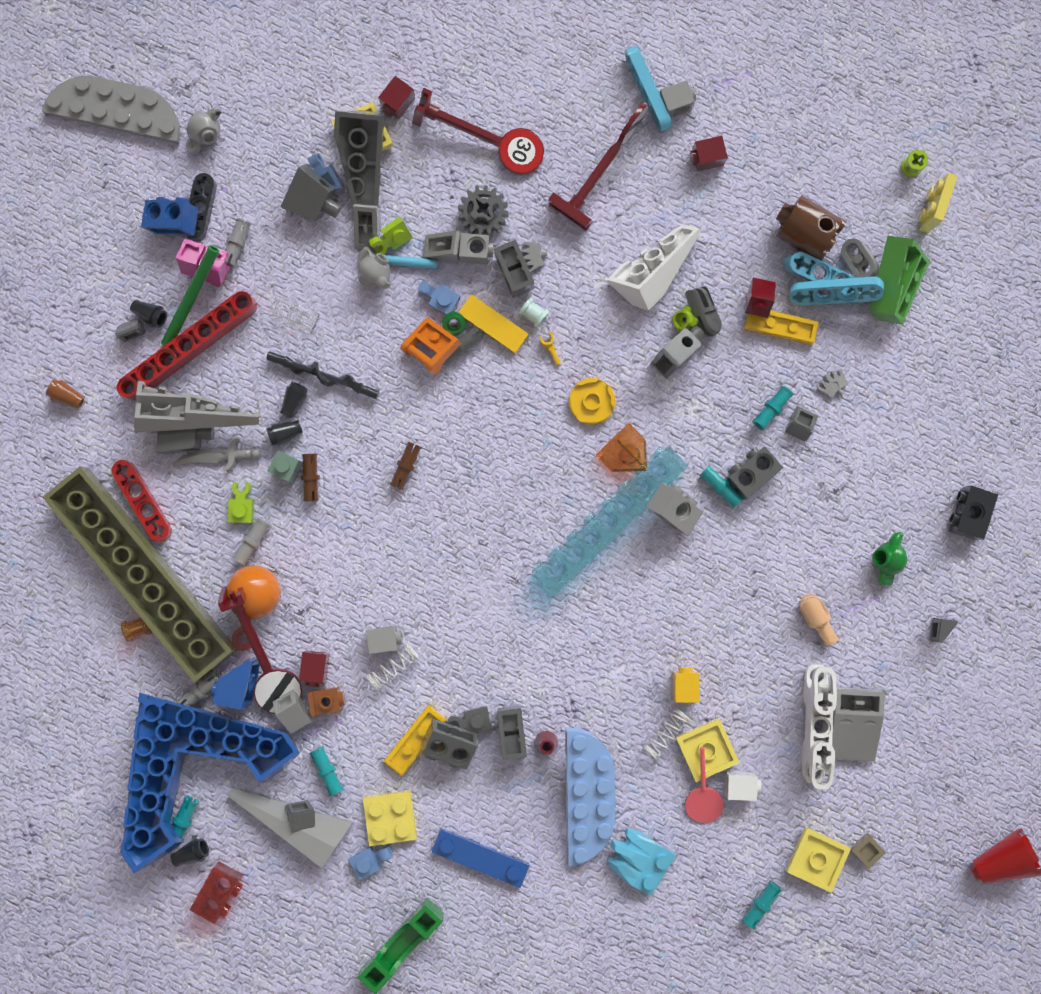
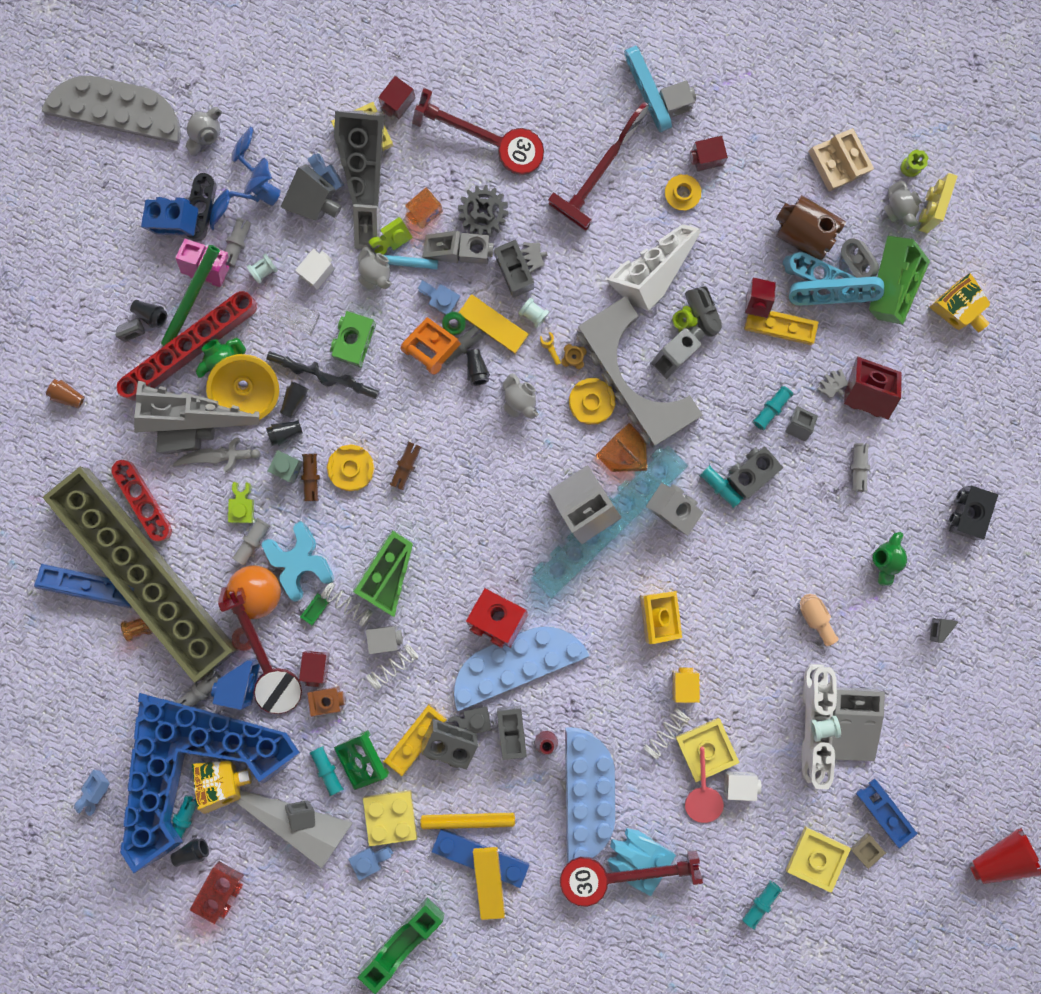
light grey brick [273,689,312,734] -> none
none -> blue plate [34,564,134,608]
none -> medium blue plate [74,769,110,816]
none -> torso [191,761,252,814]
none -> green piece [196,338,246,378]
none -> yellow dish [206,354,279,420]
none -> blue plant [210,126,281,231]
none -> light aqua bush [246,253,278,284]
none -> medium azure piece [262,521,334,602]
none -> white brick [295,249,334,290]
none -> green piece [300,593,330,626]
none -> white piece [321,582,373,627]
none -> yellow tile [327,444,375,492]
none -> bright green brick [330,311,376,368]
none -> green piece [334,730,389,790]
none -> bright green wedge [353,529,413,617]
none -> clear orange brick [405,187,443,229]
none -> yellow axle [420,813,515,830]
none -> light blue plate [454,626,589,711]
none -> red brick [466,588,528,648]
none -> black cone [467,349,490,386]
none -> yellow tile [473,847,505,920]
none -> light grey piece [502,373,539,419]
none -> light grey slope [549,465,622,544]
none -> piece [560,850,703,907]
none -> pearl gold plate [561,344,587,370]
none -> light grey arch [576,296,703,448]
none -> yellow slope [640,591,682,644]
none -> yellow piece [665,174,701,211]
none -> tan slope [808,128,874,192]
none -> light aqua bush [810,716,841,742]
none -> dark red slope [844,356,902,420]
none -> light grey pin [851,443,870,492]
none -> blue plate [855,779,918,848]
none -> light grey piece [884,180,922,227]
none -> torso [929,273,990,333]

